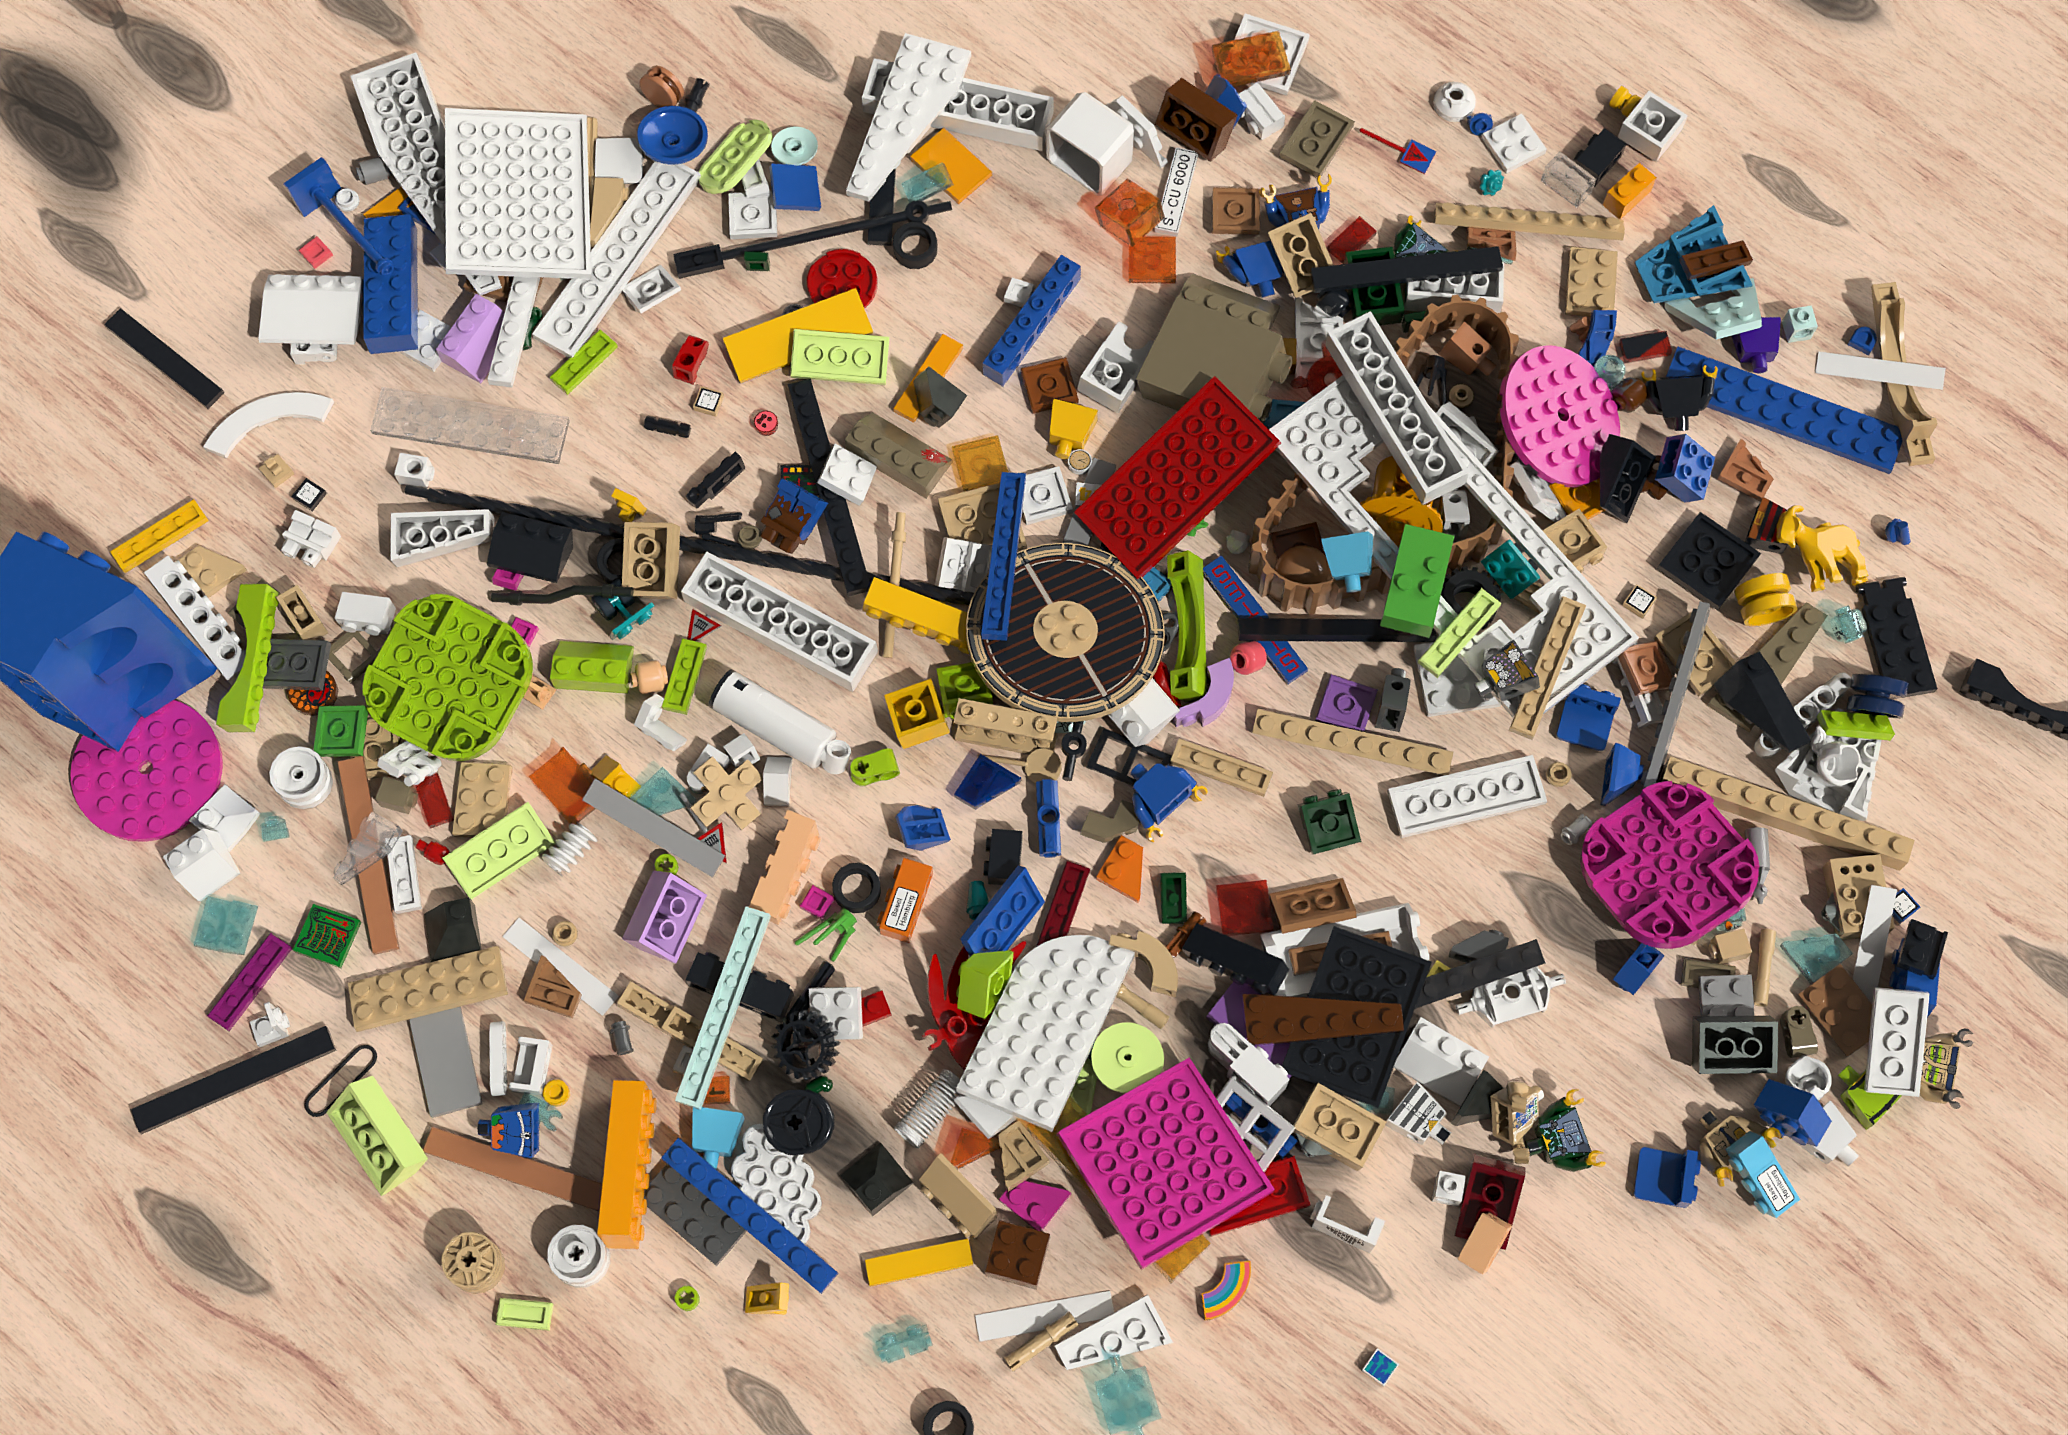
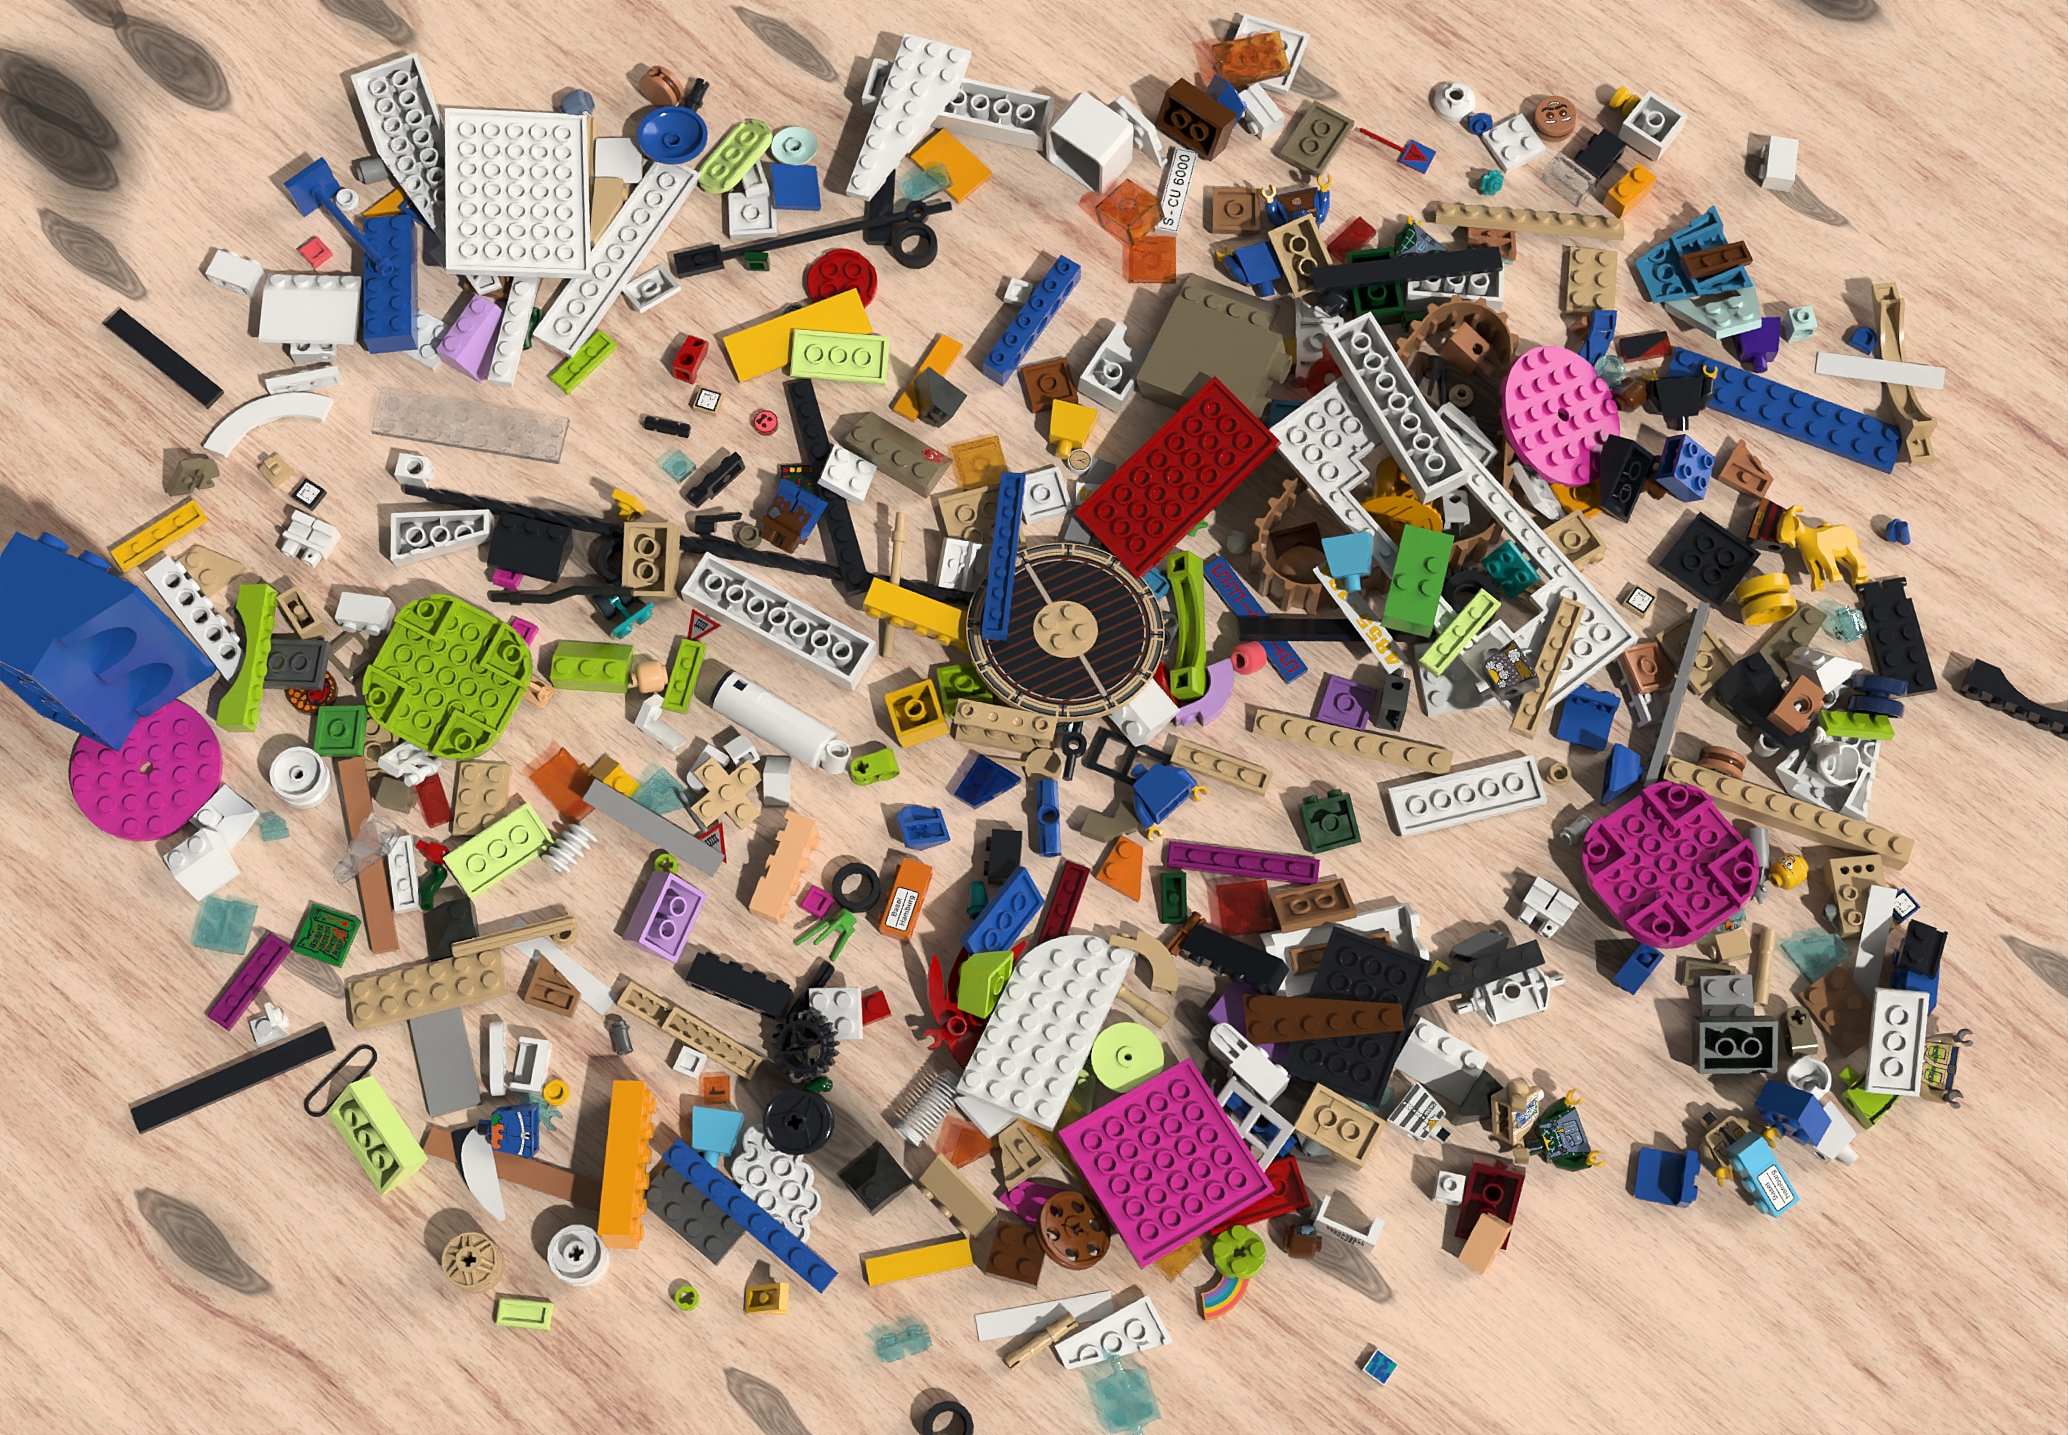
light aqua plate [675,906,771,1110] -> none
none -> dark tan plate [166,458,220,497]
none -> white brick [205,250,266,300]
none -> white plate [266,366,344,395]
none -> dark green arm [418,864,448,911]
none -> tan axle [451,914,577,958]
none -> white sticker [451,1125,505,1221]
none -> sand blue head [559,89,595,117]
none -> clear light blue plate [662,450,697,484]
none -> dark orange wedge [1035,1191,1111,1270]
none -> magenta tile [1166,841,1320,885]
none -> lime plate [1213,1225,1266,1279]
none -> reddish brown head [1283,1224,1322,1260]
none -> white sticker [1313,560,1409,674]
none -> white hips [1517,876,1579,940]
none -> nougat head [1532,96,1578,142]
none -> nougat head [1696,746,1746,780]
none -> white brick [1758,136,1799,192]
none -> nougat brick [1766,674,1826,737]
none -> yellow head [1769,853,1808,891]
none -> white slope [1784,646,1863,694]

